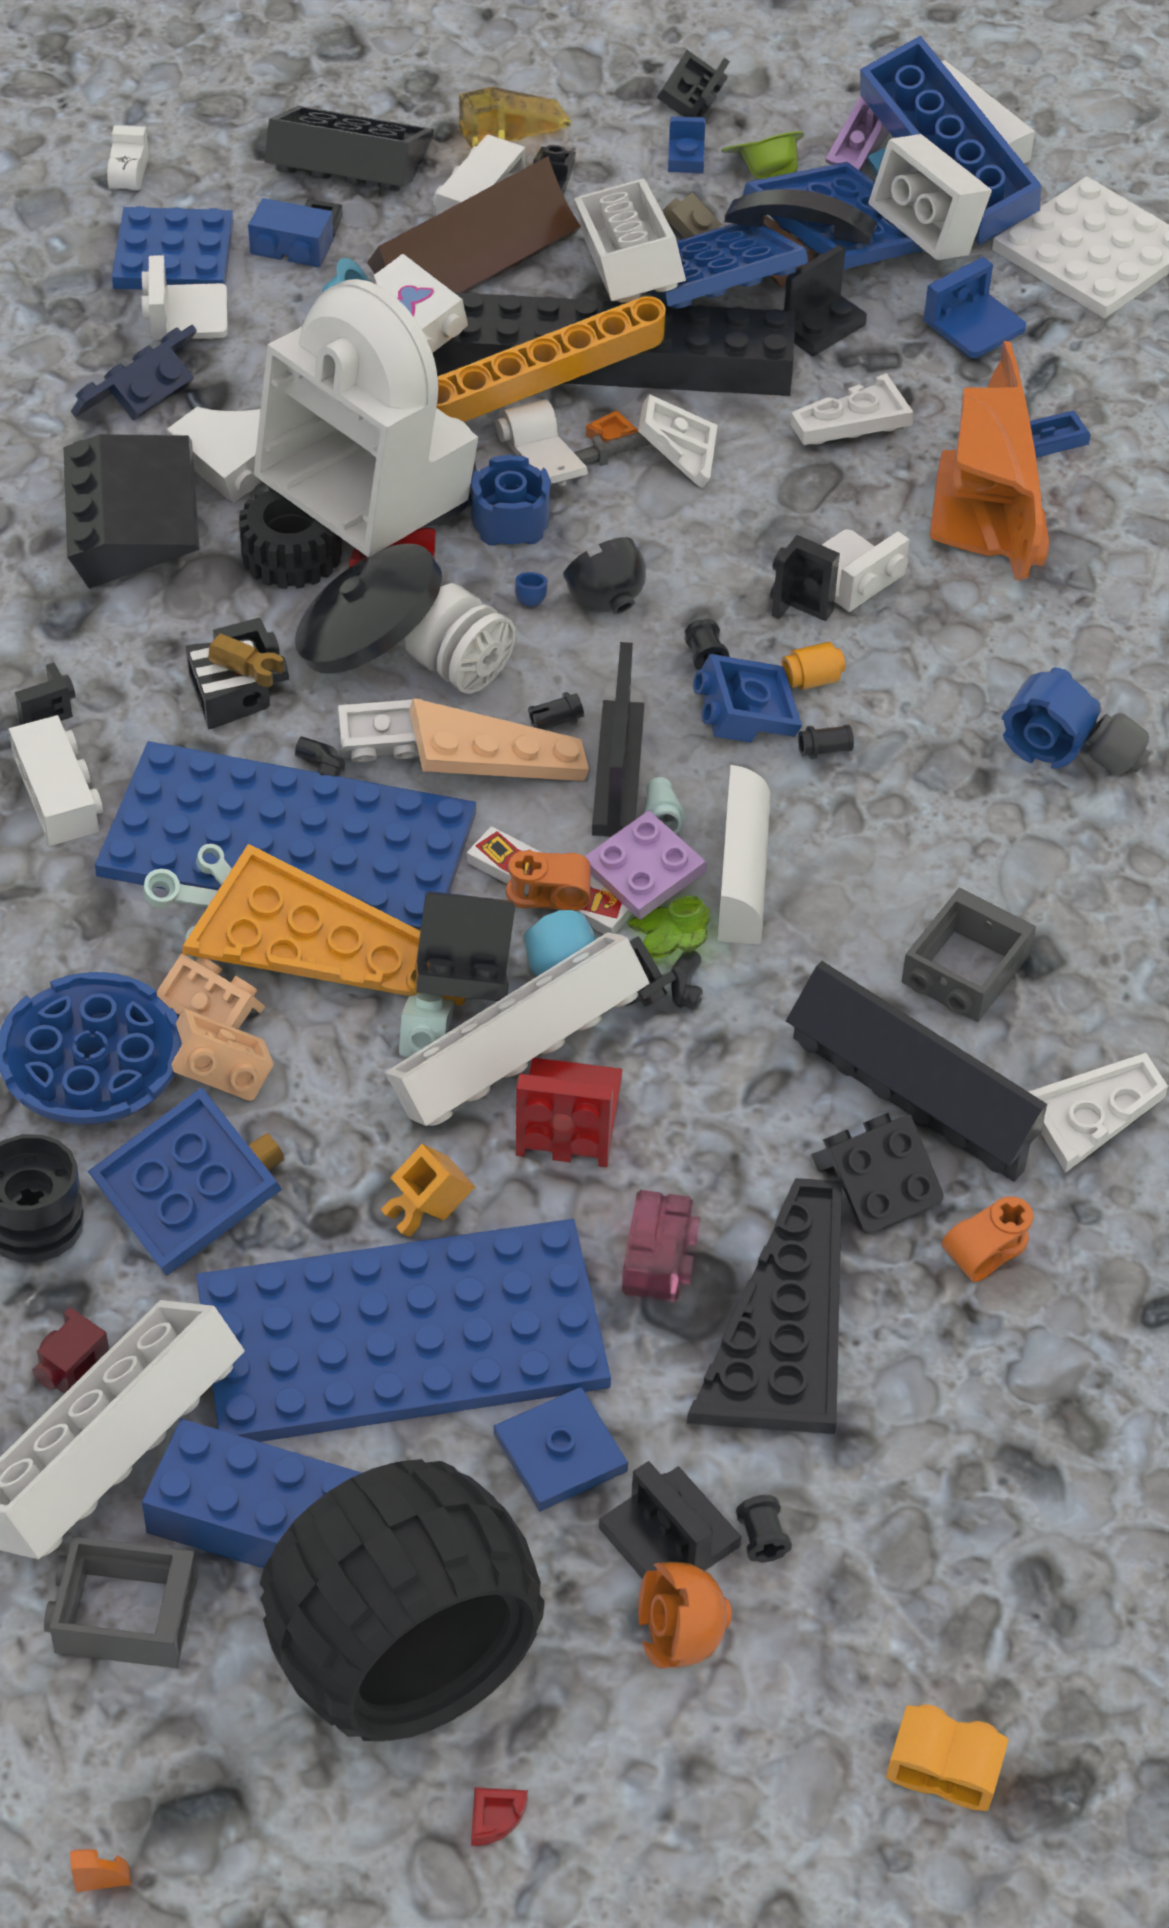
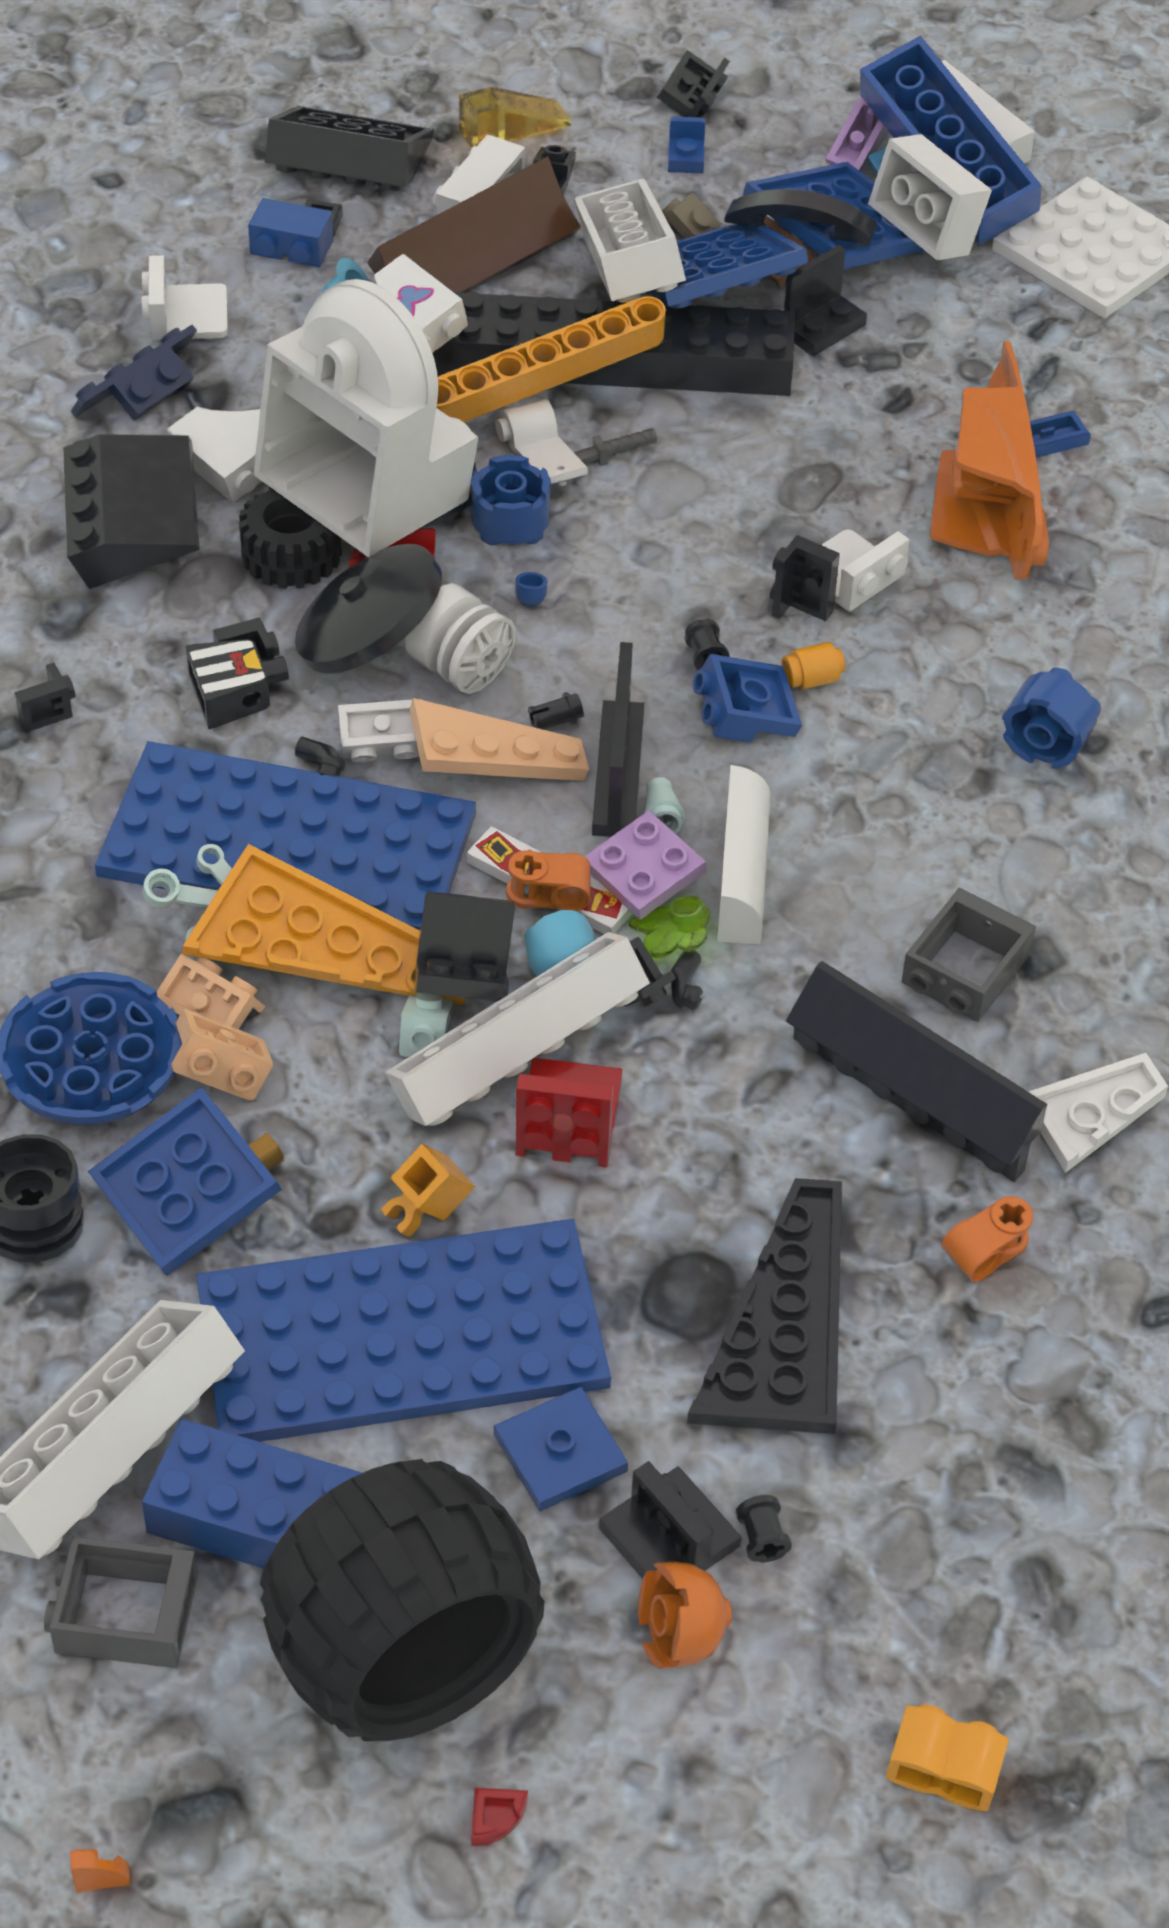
white brick [9,715,103,846] -> none
dark red brick [32,1307,109,1394] -> none
white leg [107,125,149,191] -> none
blue plate [112,206,234,290] -> none
pearl gold bar [208,633,284,687] -> none
black cylinder [563,537,646,614] -> none
orange tile [586,410,638,442] -> none
clear pink brick [622,1190,701,1302] -> none
white wing [638,394,718,488] -> none
lime piece [721,131,804,179] -> none
white wing [791,373,913,445] -> none
black pin [798,724,854,759] -> none
black bracket [811,1113,944,1233] -> none
blue bracket [923,257,1026,358] -> none
dark grey head [1086,713,1151,775] -> none

